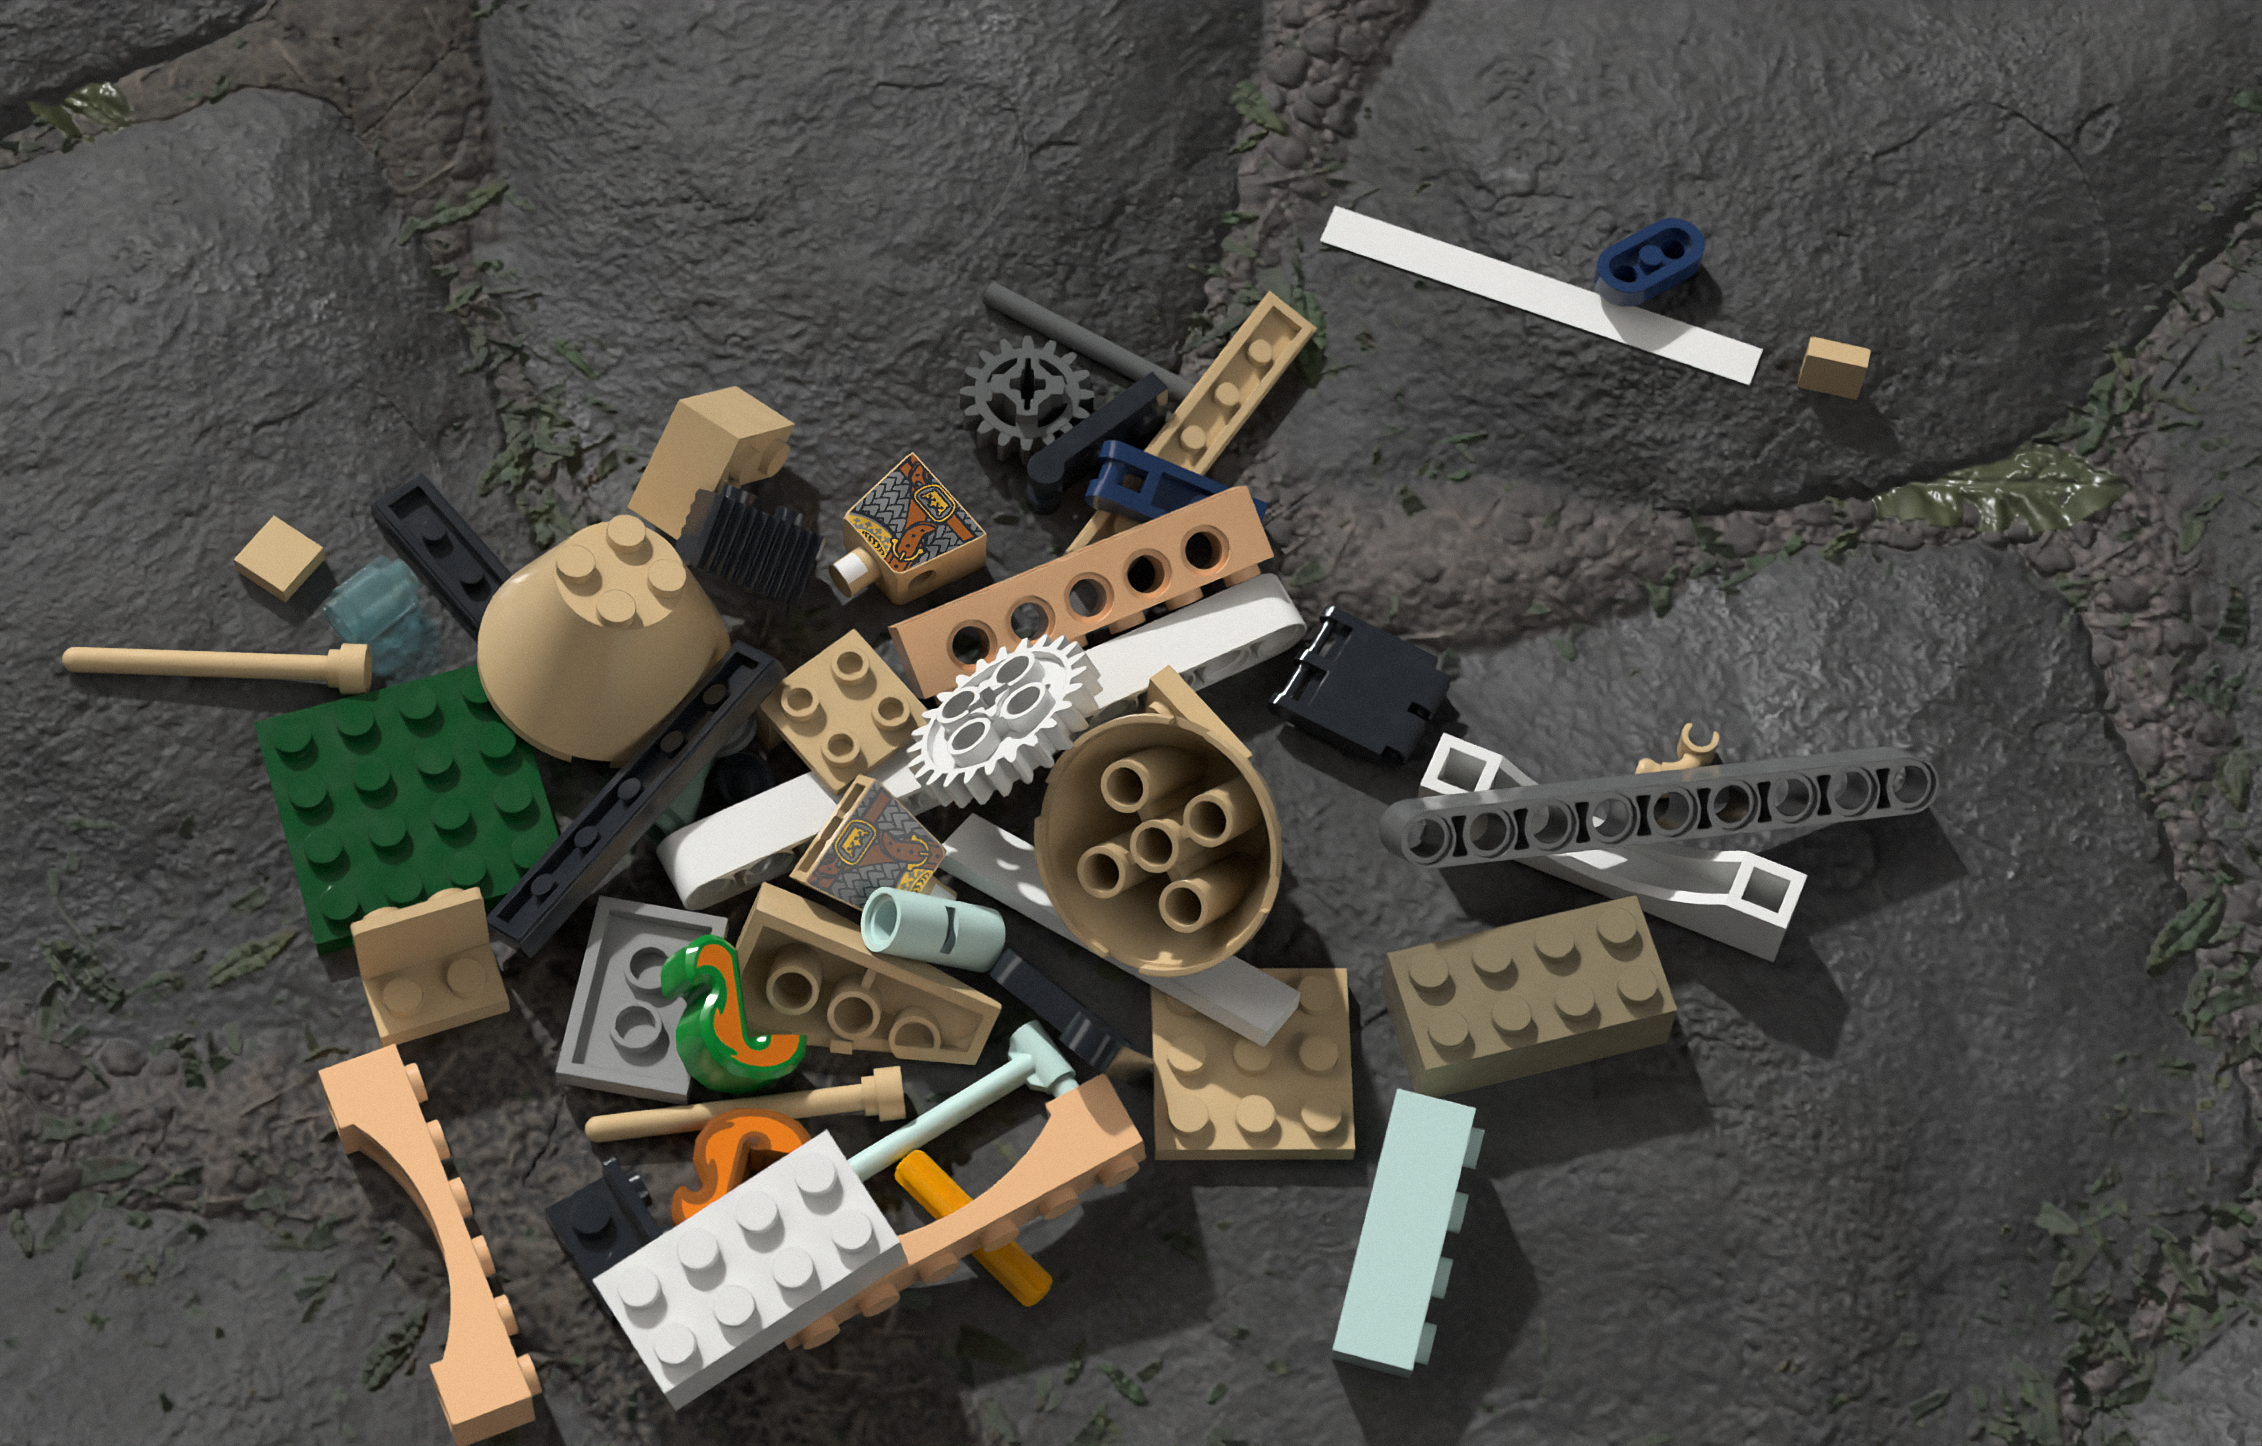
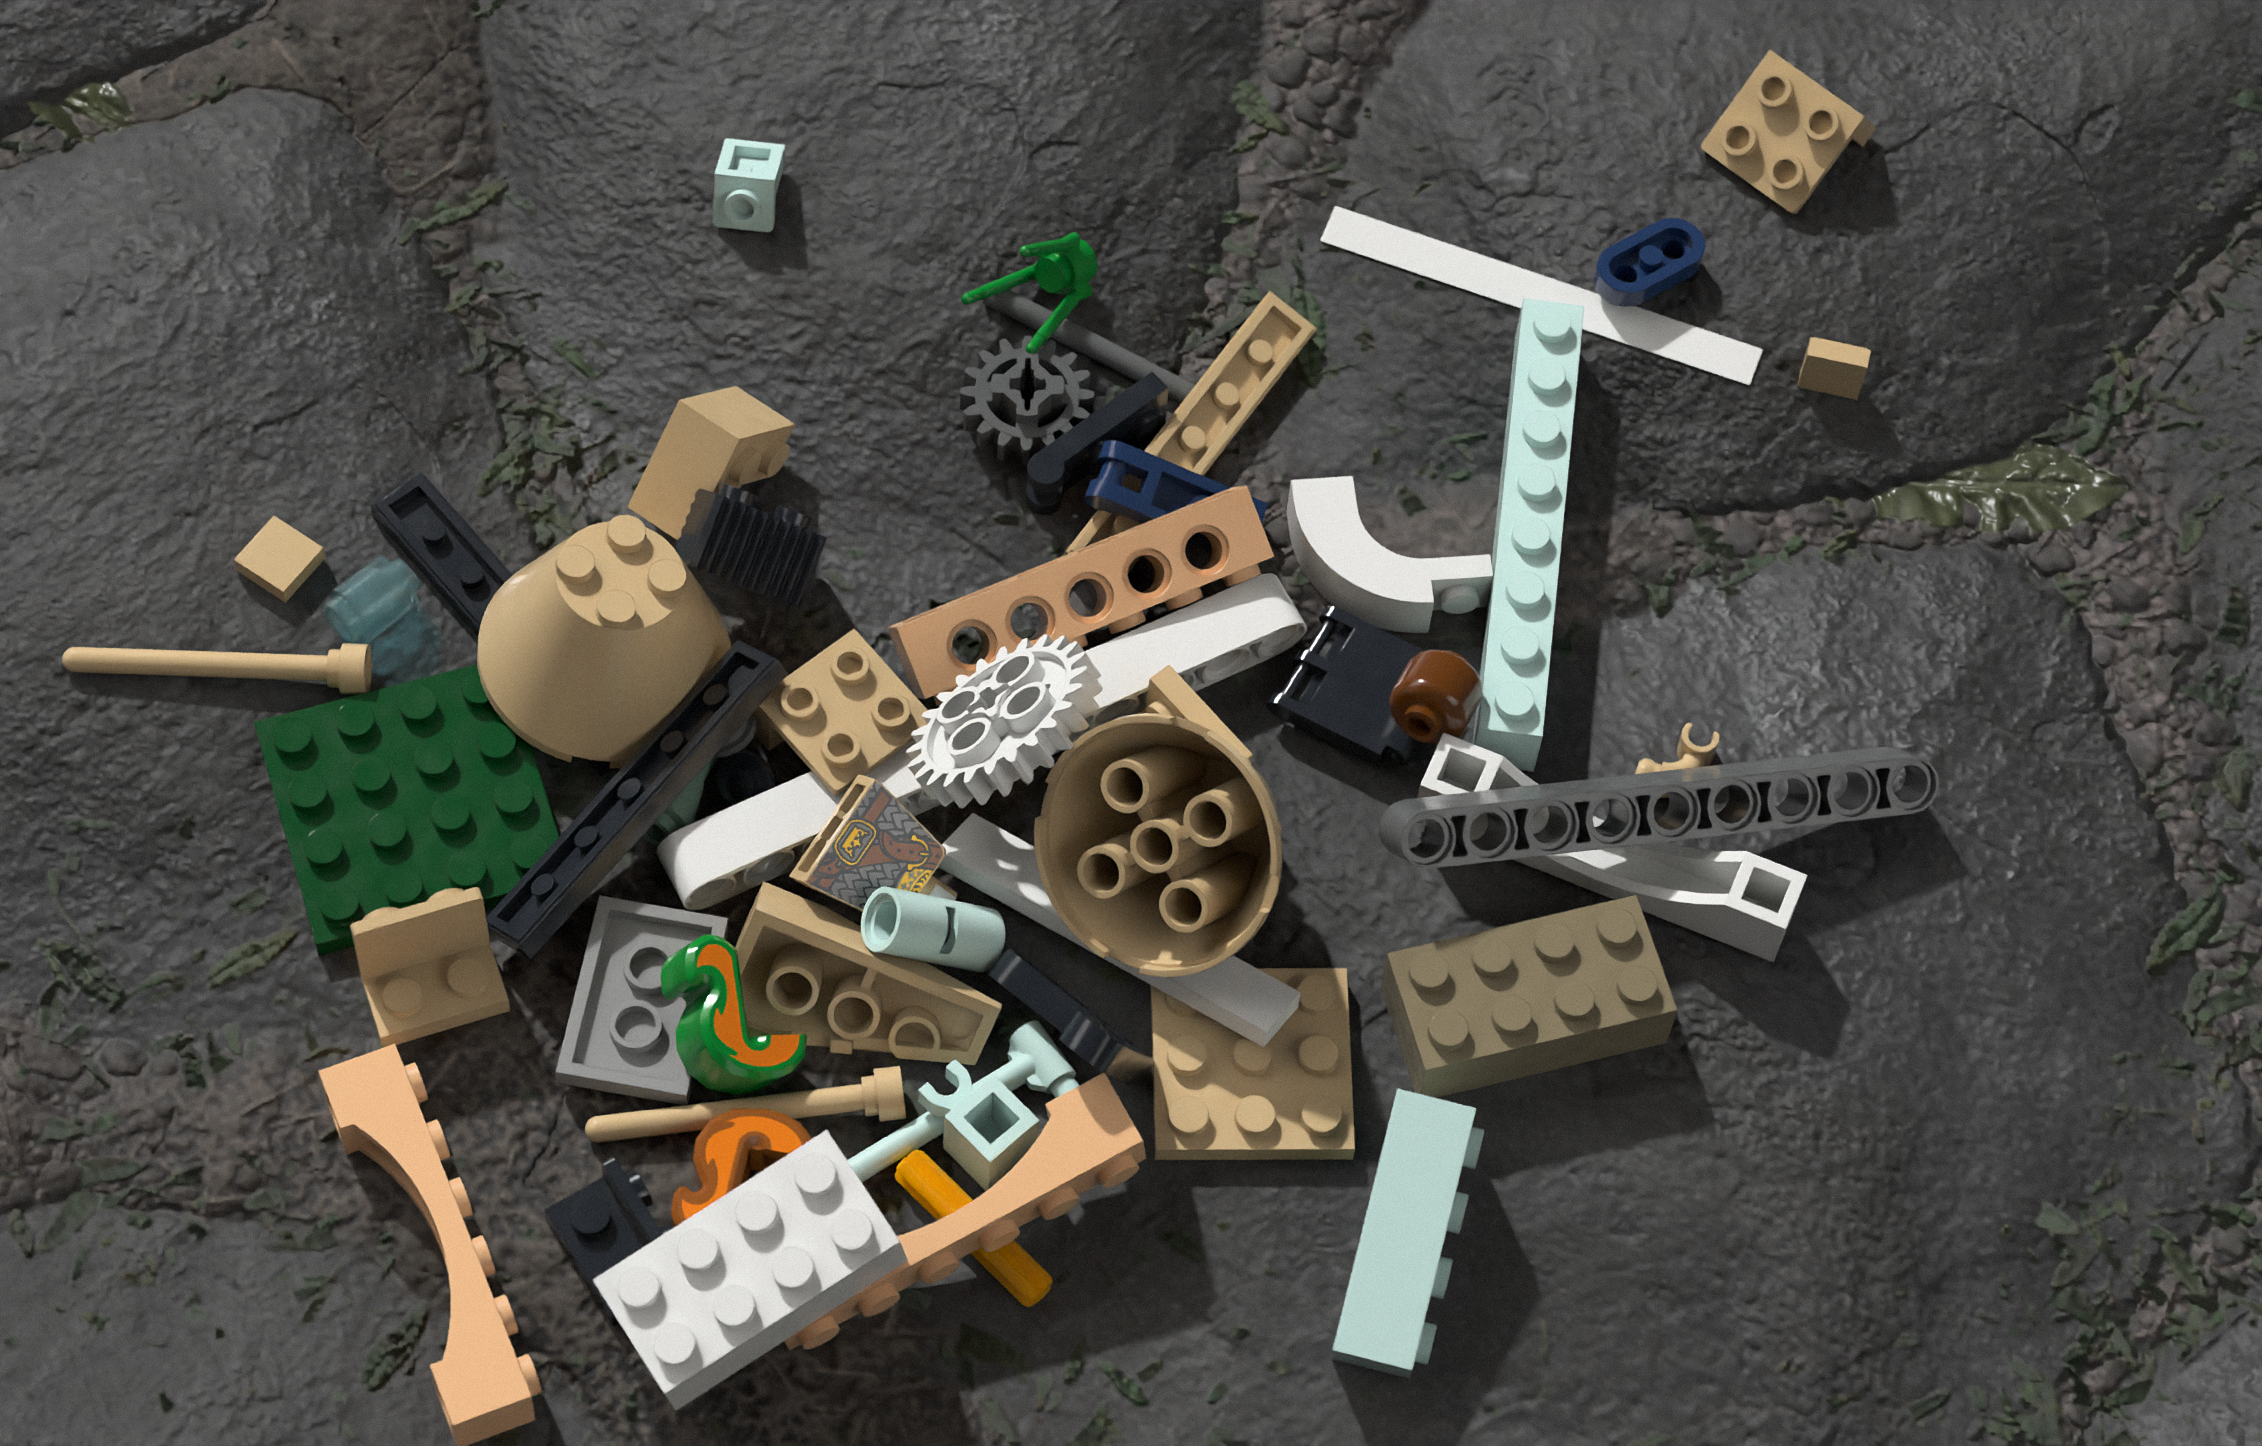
torso [829,452,987,605] -> none
none -> light aqua bracket [713,138,785,232]
none -> light aqua brick [918,1059,1039,1191]
none -> green plant [961,232,1098,354]
none -> white arch [1286,476,1493,633]
none -> reddish brown head [1389,649,1483,745]
none -> light aqua brick [1473,298,1584,772]
none -> tan bracket [1701,50,1876,214]

